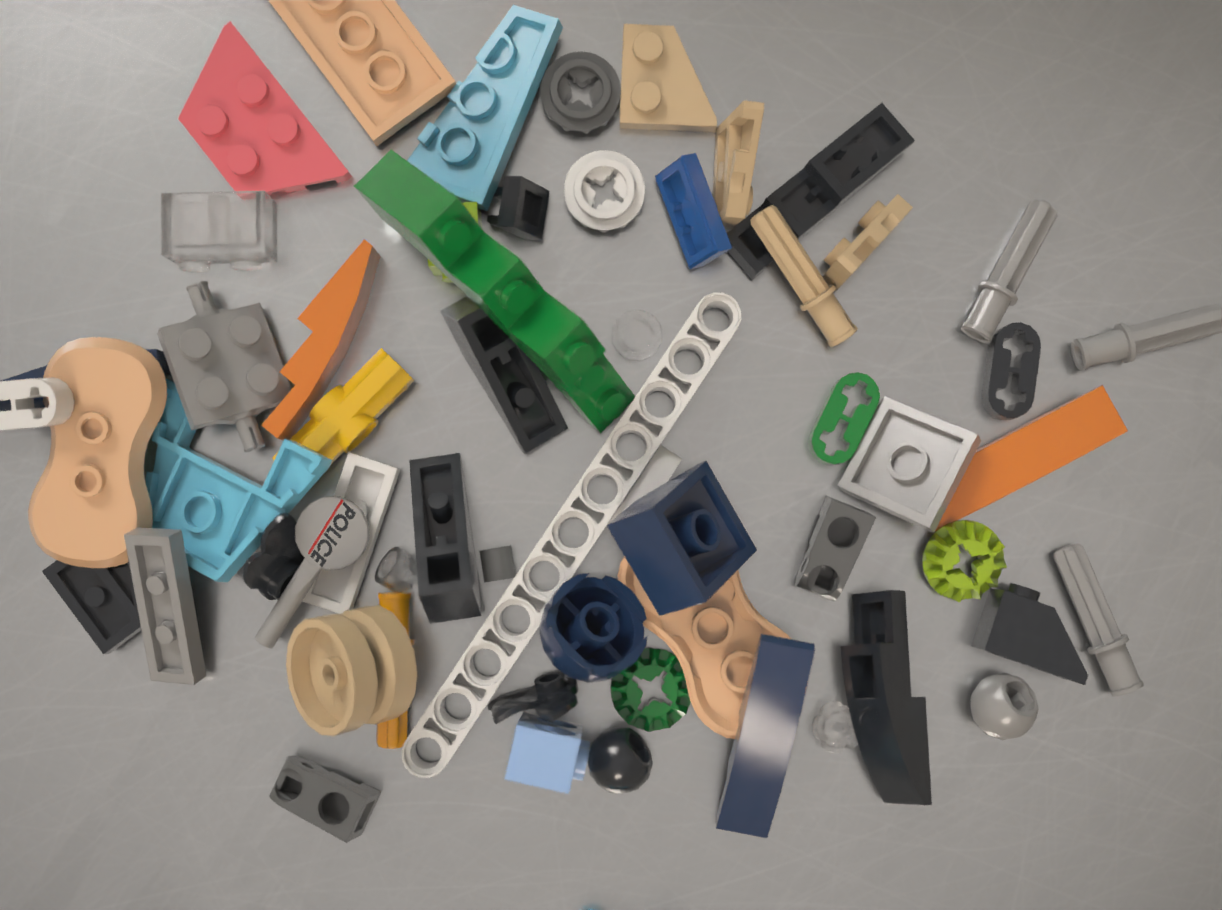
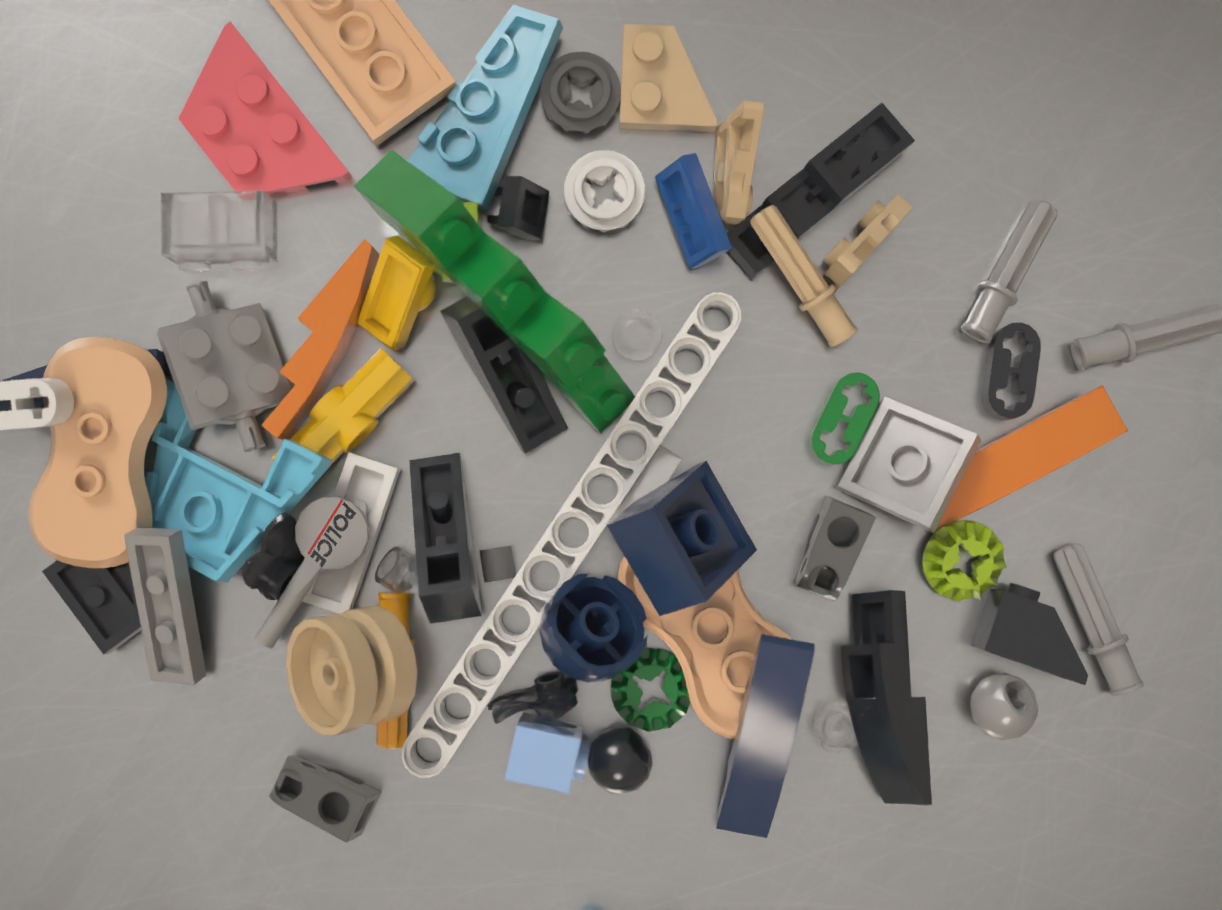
none -> yellow tile [357,235,436,351]

